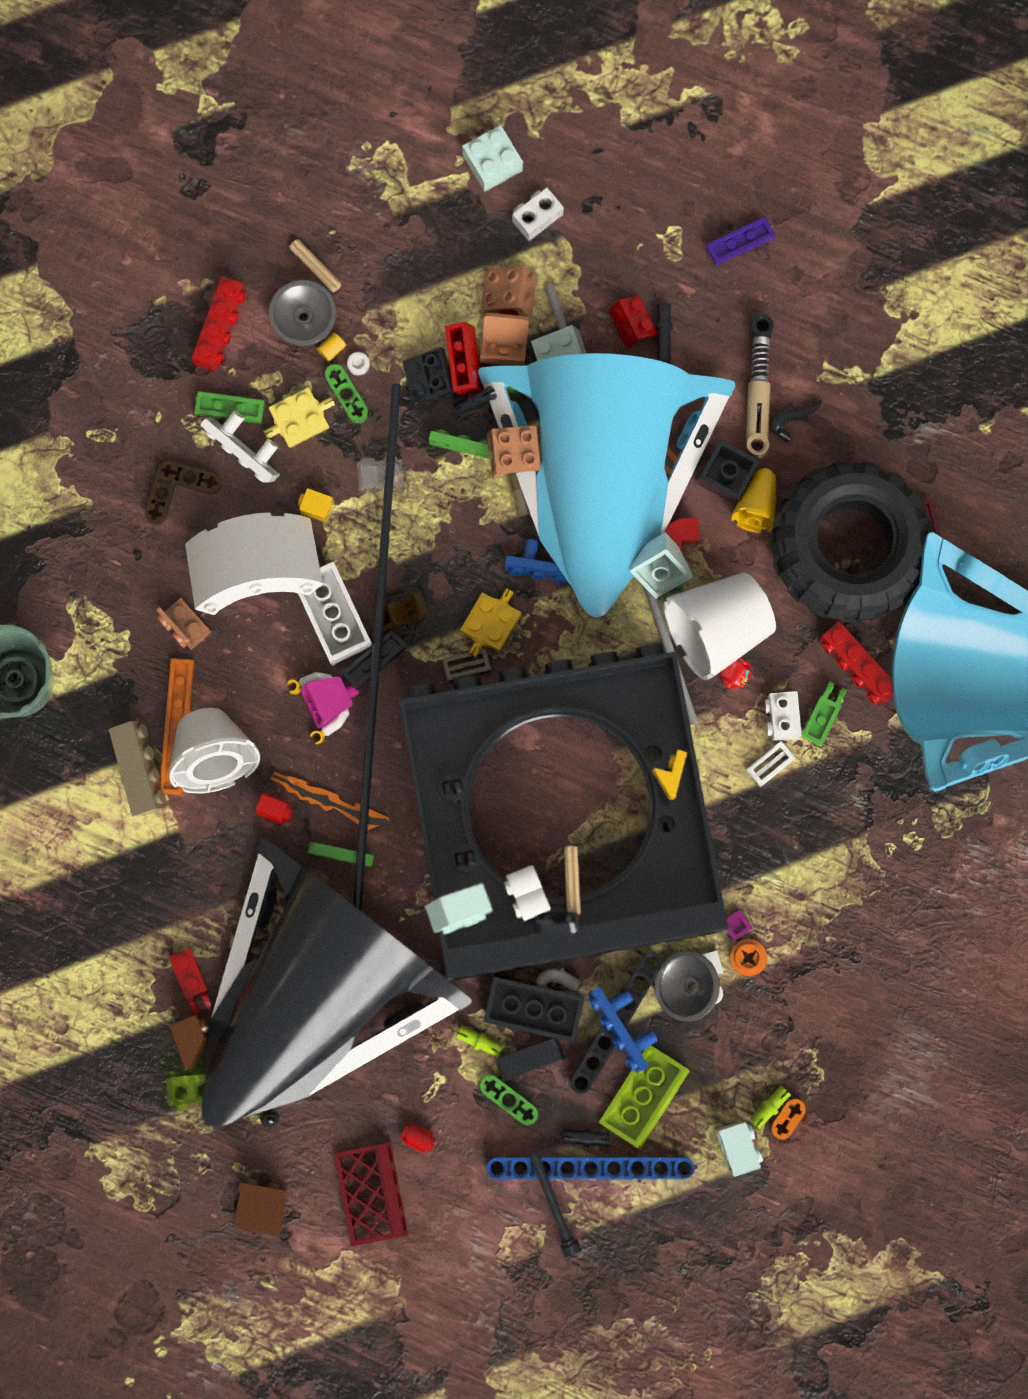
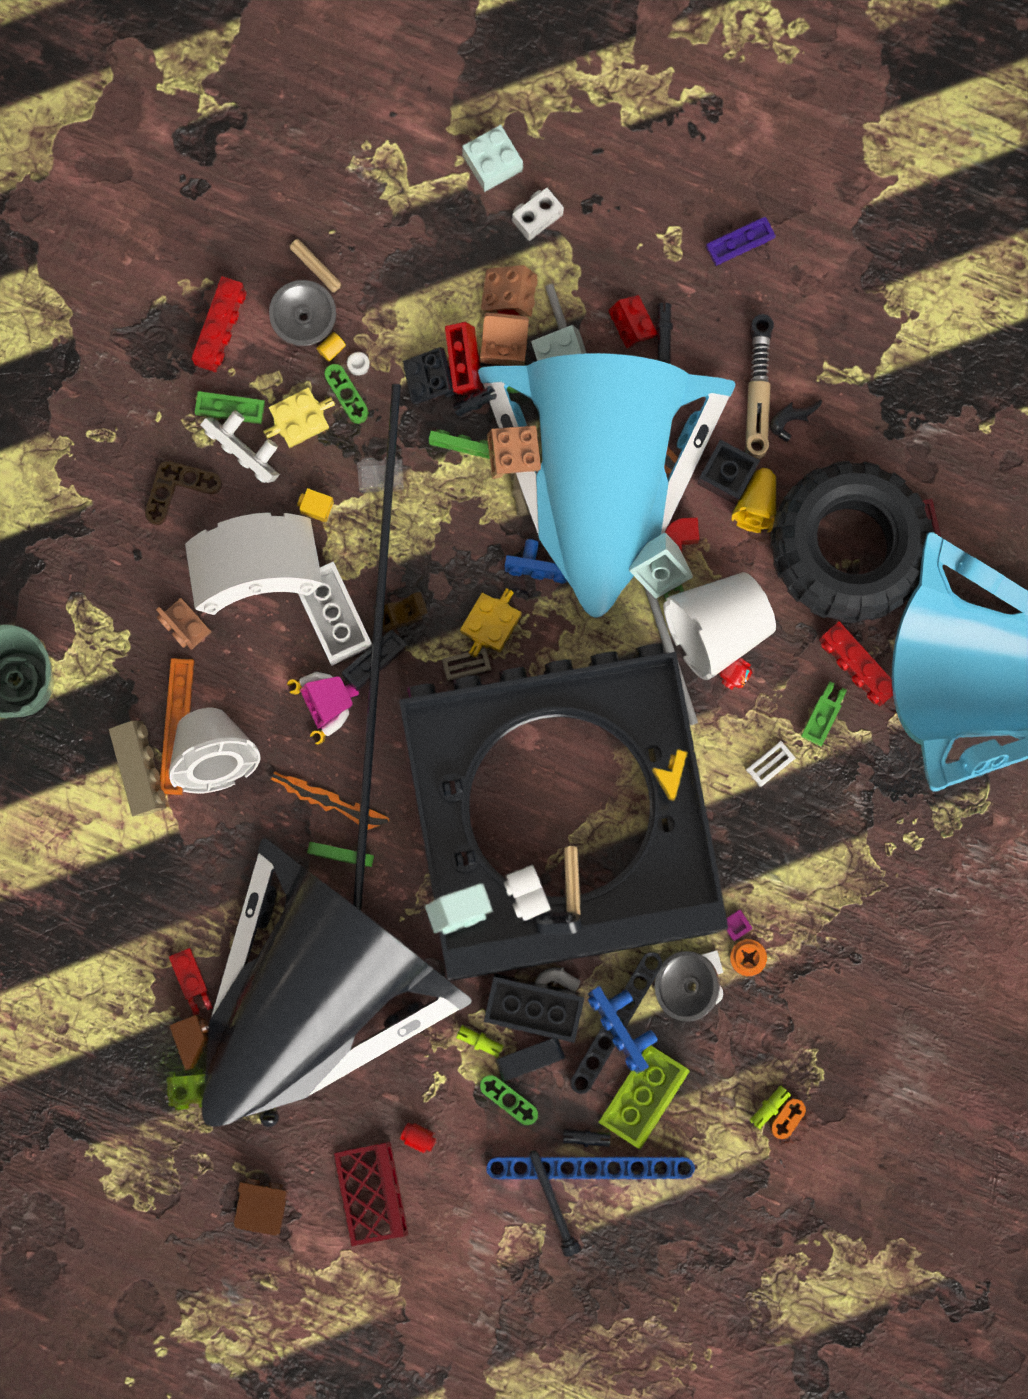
red brick [255,792,294,825] -> none
light aqua brick [715,1121,763,1177] -> none
white brick [764,691,802,741] -> none

